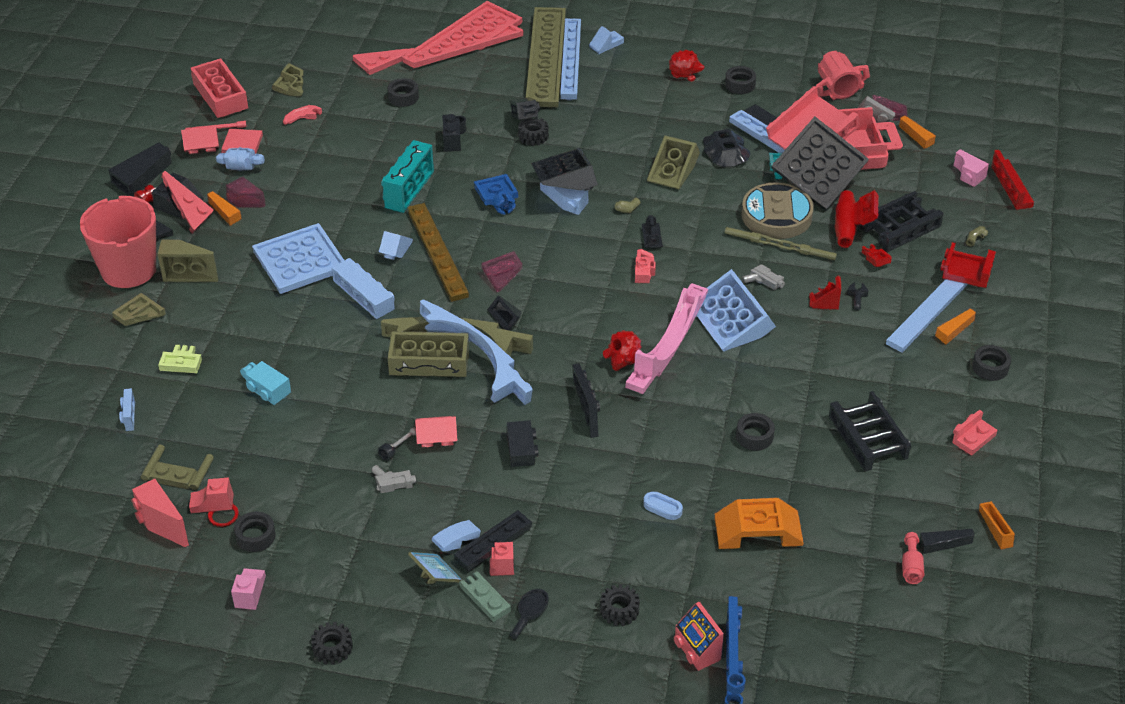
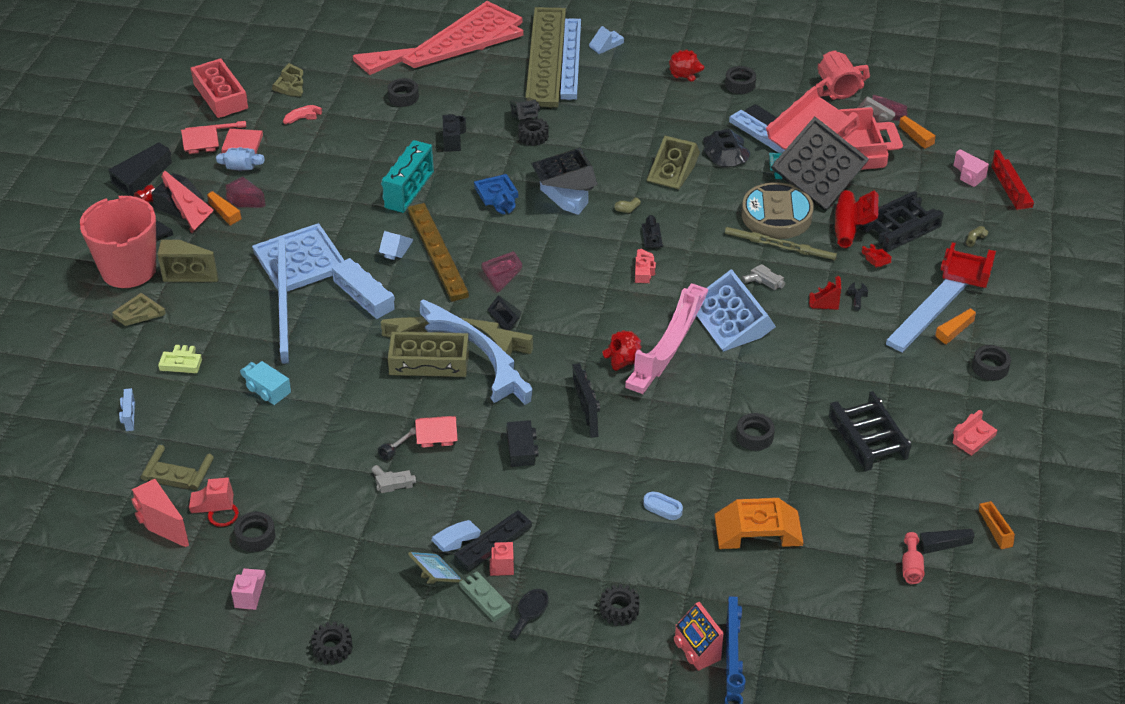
none -> light blue tile [277,238,289,364]

